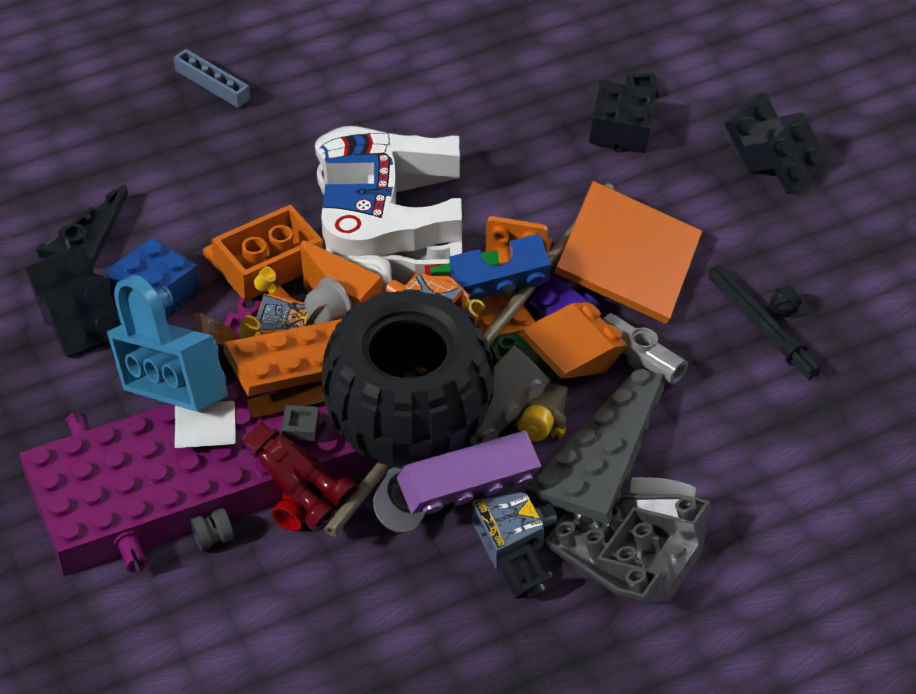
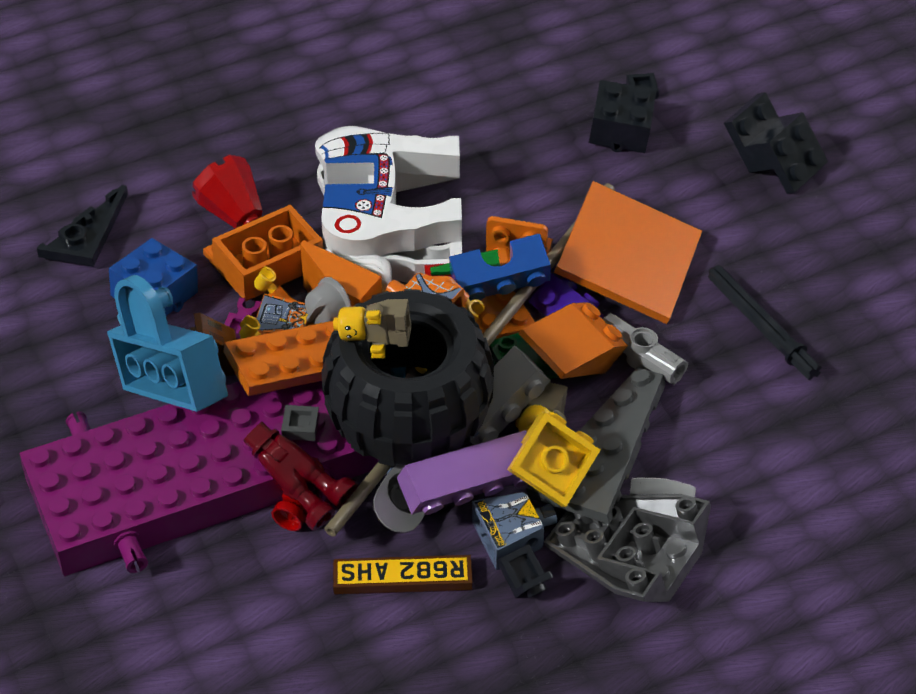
black bracket [23,244,121,357] -> none
sand blue piece [174,49,250,108] -> none
white sticker [175,401,235,448] -> none
dark grey wheel [190,508,234,551] -> none
reddish brown sticker [247,382,325,418] -> none
black plate [770,285,803,317] -> none
none -> red cone [192,155,262,228]
none -> piece [333,299,412,359]
none -> tile [333,555,472,594]
none -> yellow plate [507,412,601,507]

